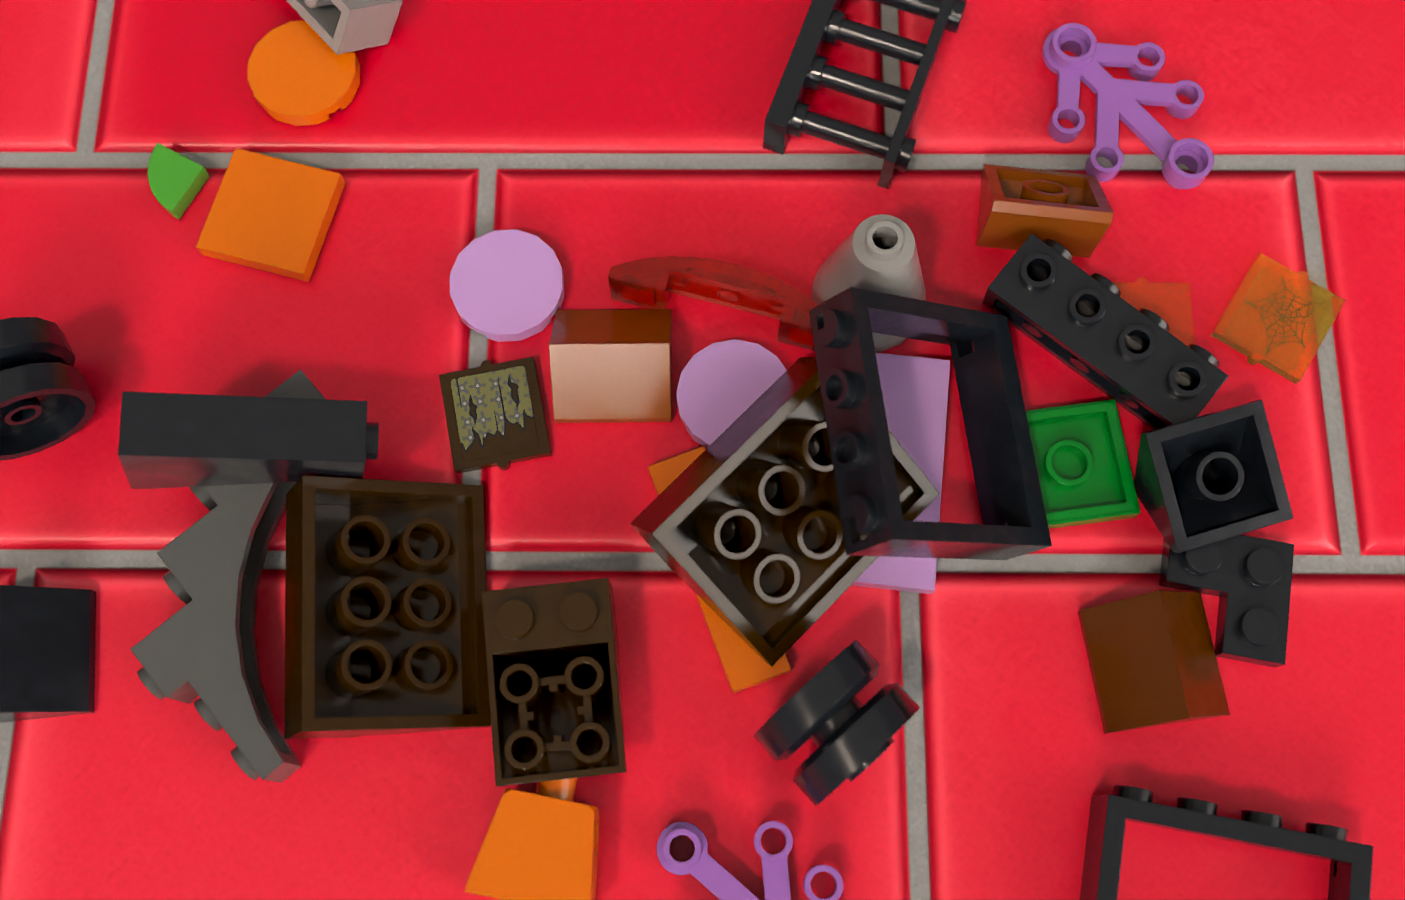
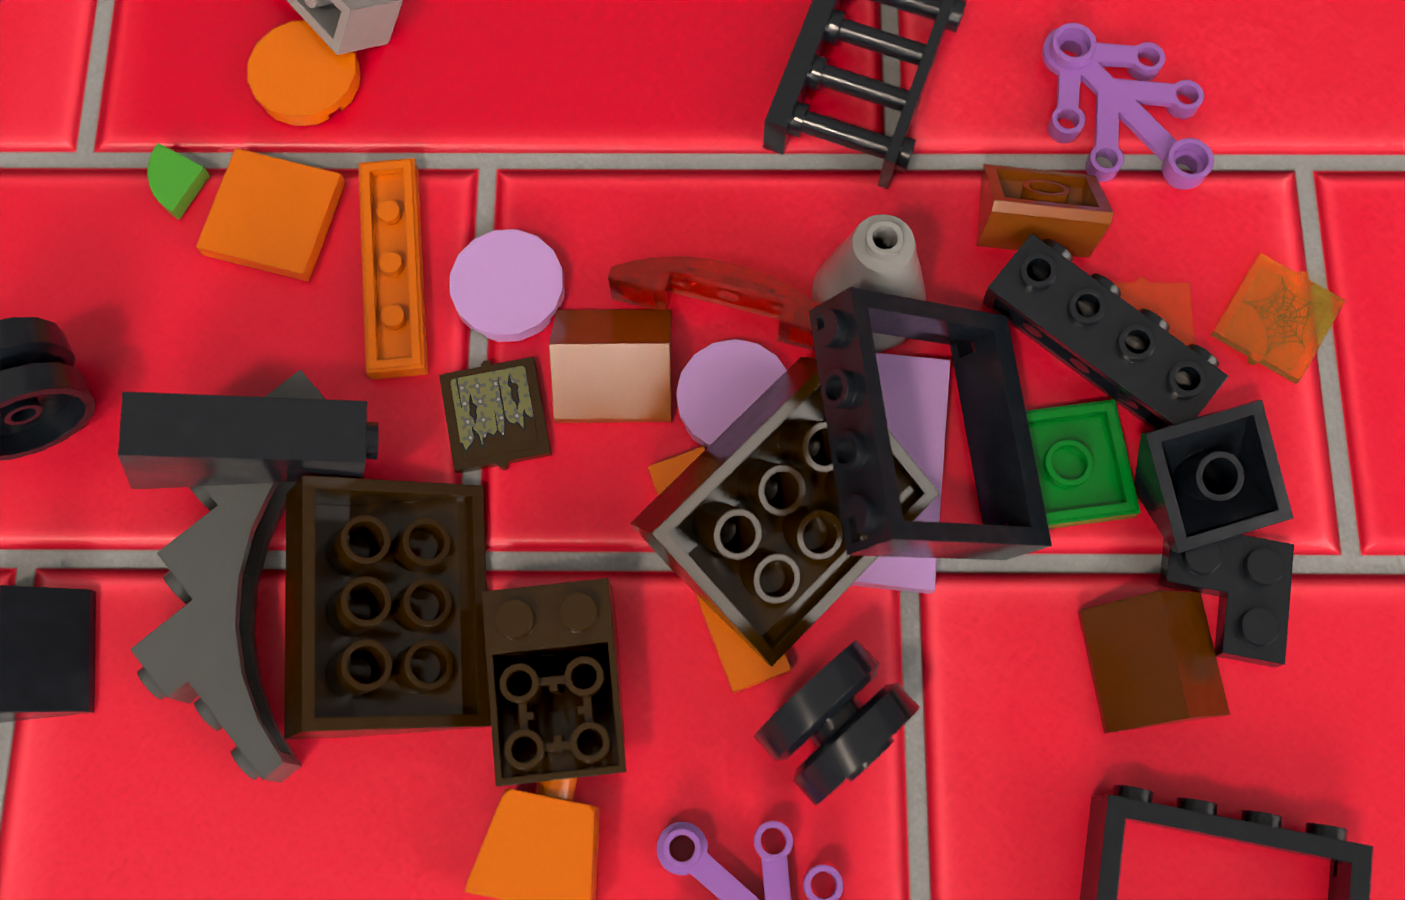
none -> orange tile [358,158,428,380]

